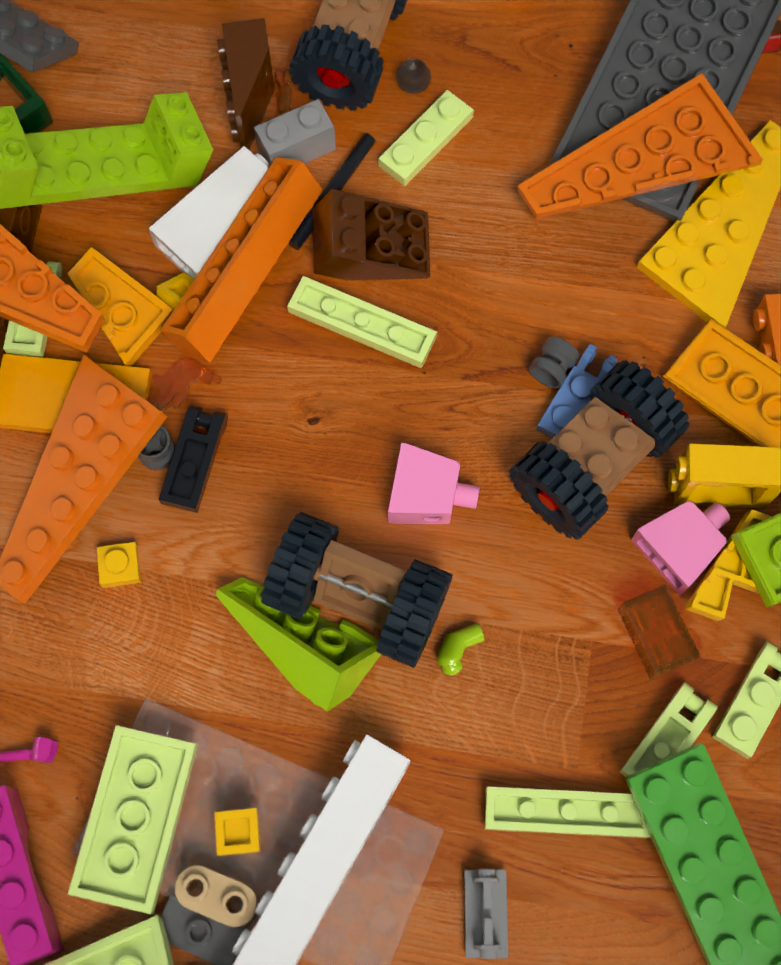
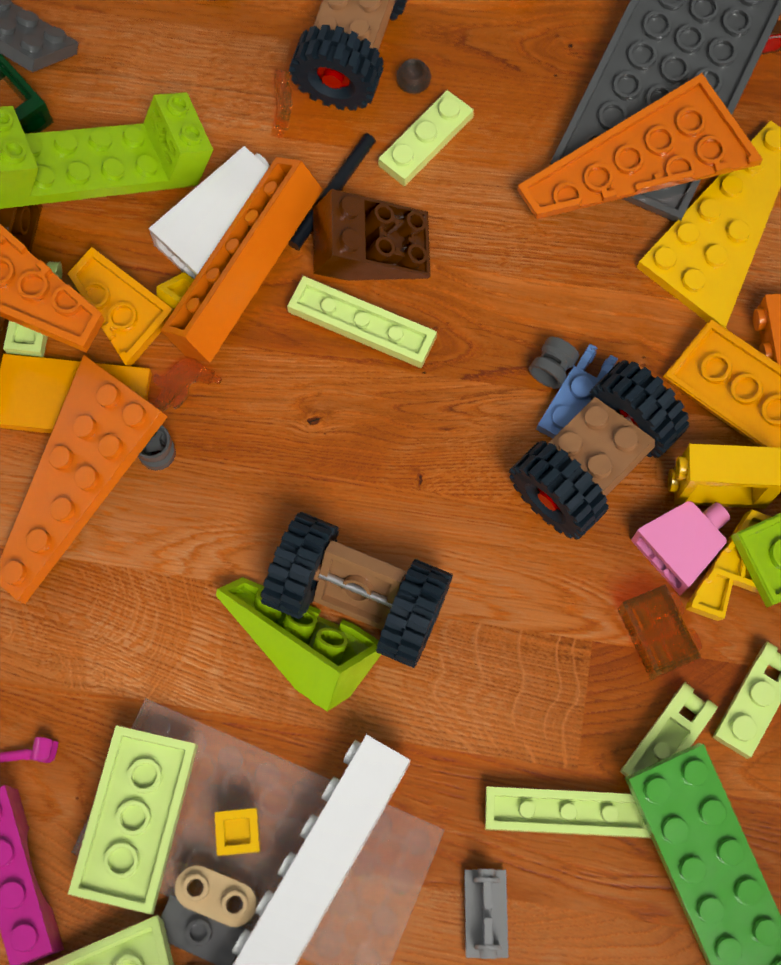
yellow plate [96,542,141,588] -> none
black plate [159,405,228,513] -> none
reddish brown slope [217,18,275,151] -> none
light grey brick [254,99,336,165] -> none
bright pink torso [388,443,480,524] -> none
lime arm [437,623,485,676] -> none

